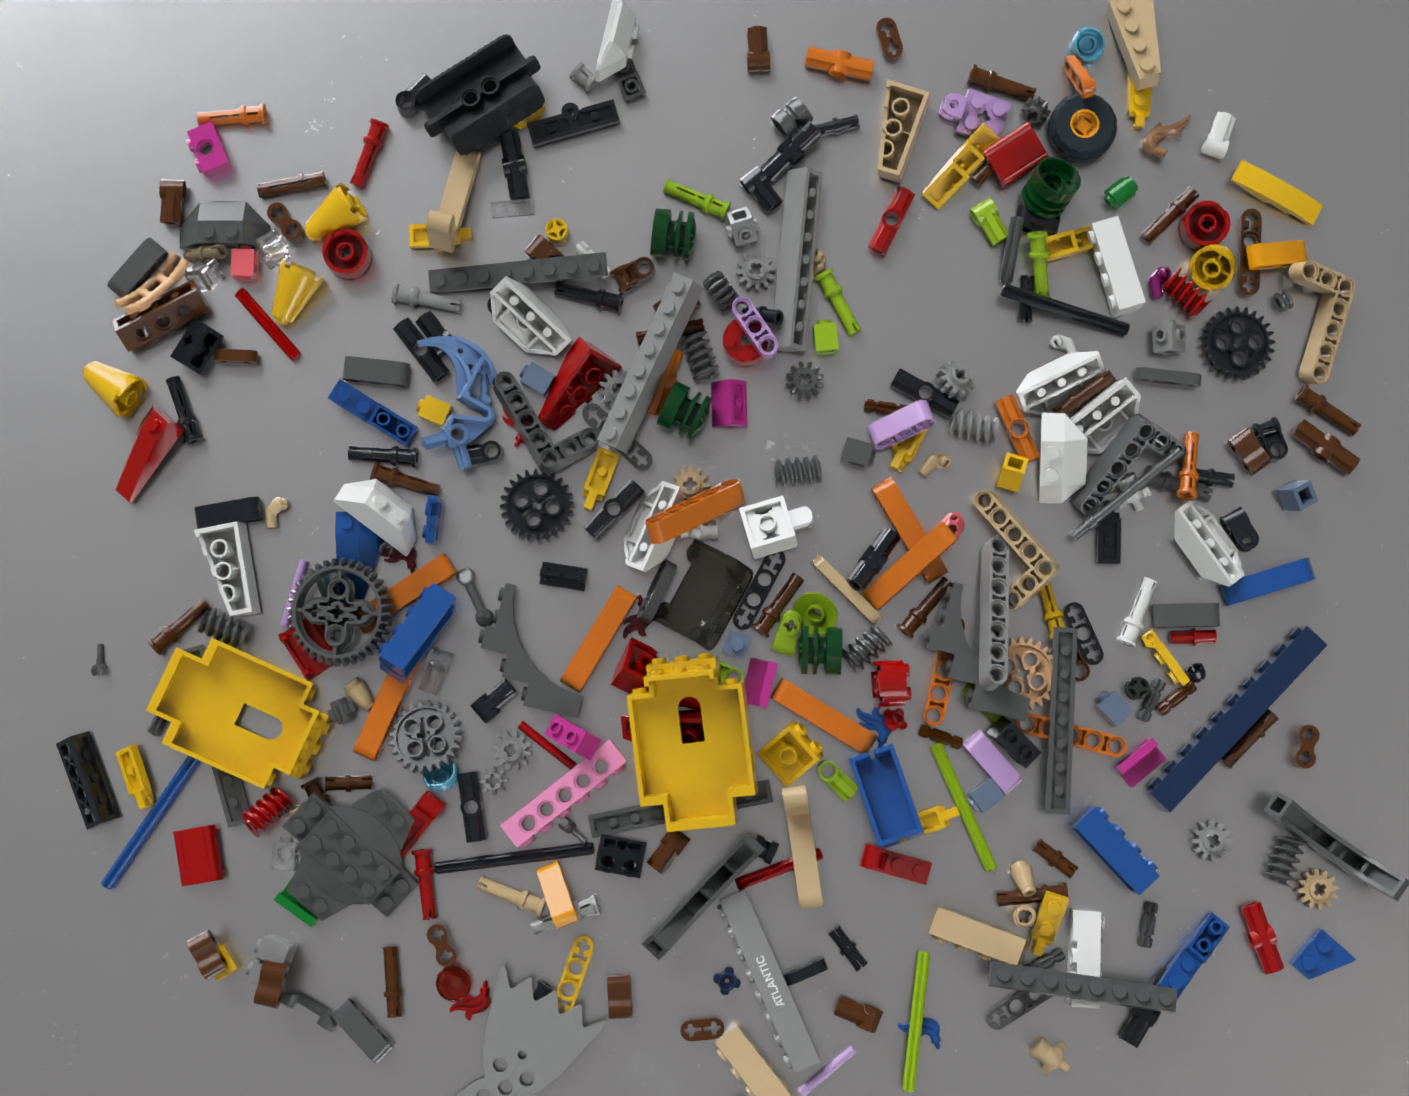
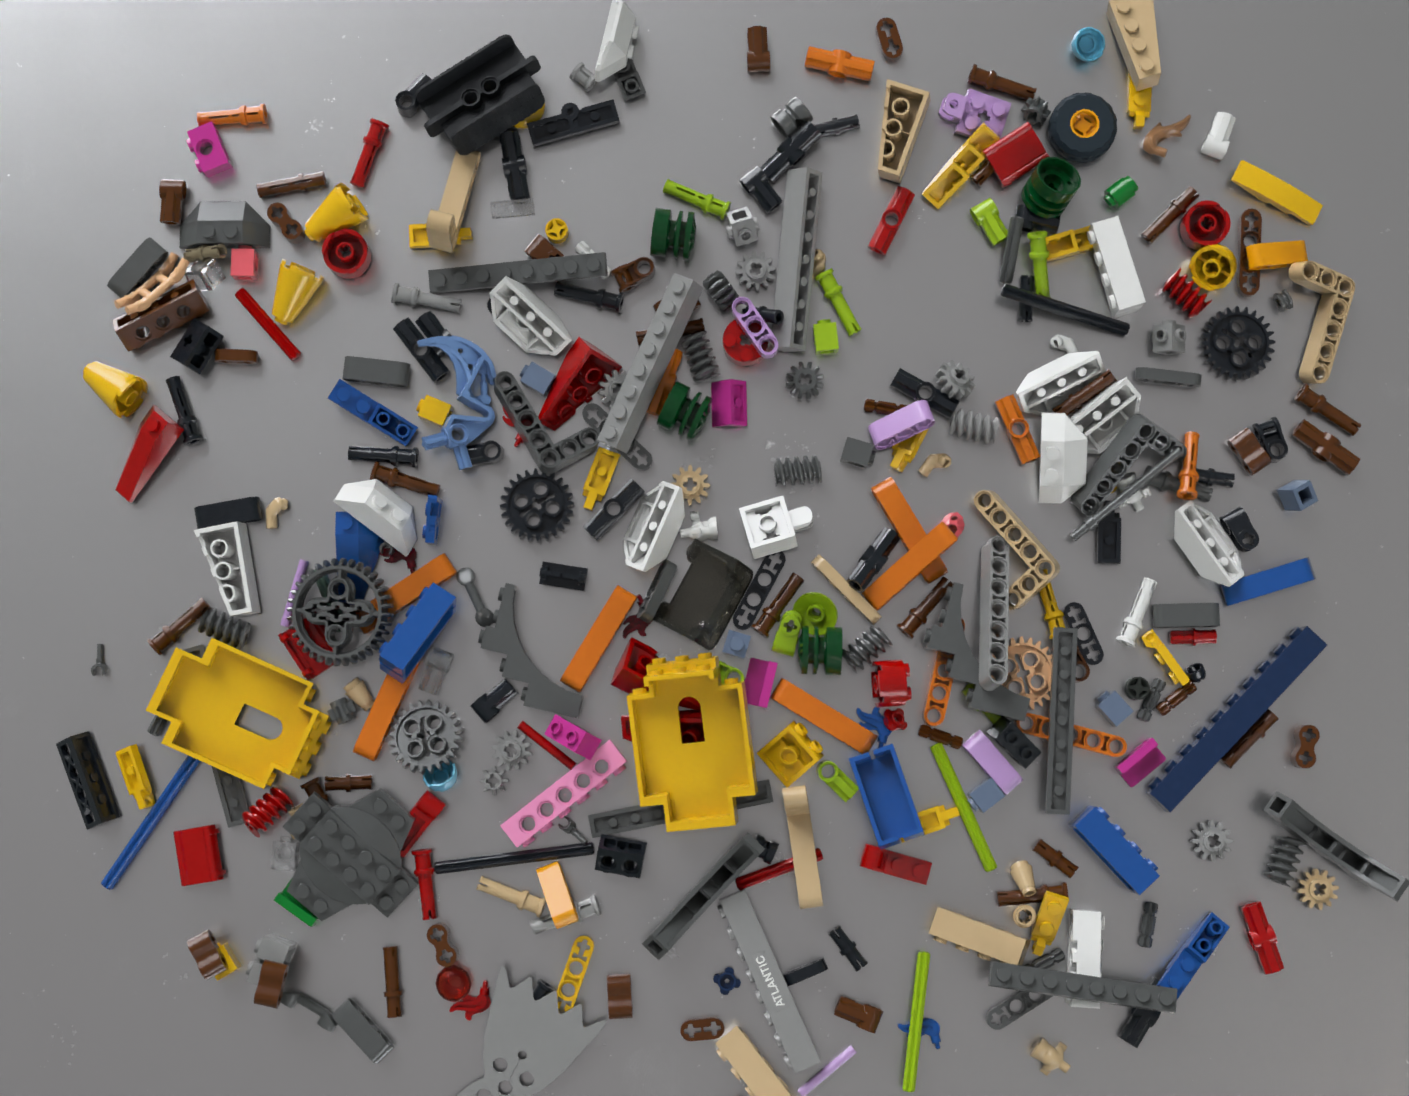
clear brick [256,229,290,270] -> none
black piece [457,771,487,843] -> none
orange beam [645,479,745,544] -> none
reddish brown piece [647,831,691,874] -> none
yellow brick [996,452,1029,493] -> none
orange plate [1064,55,1096,99] -> none
magenta arm [1149,267,1171,300] -> none
blue wing [1290,928,1356,980] -> none

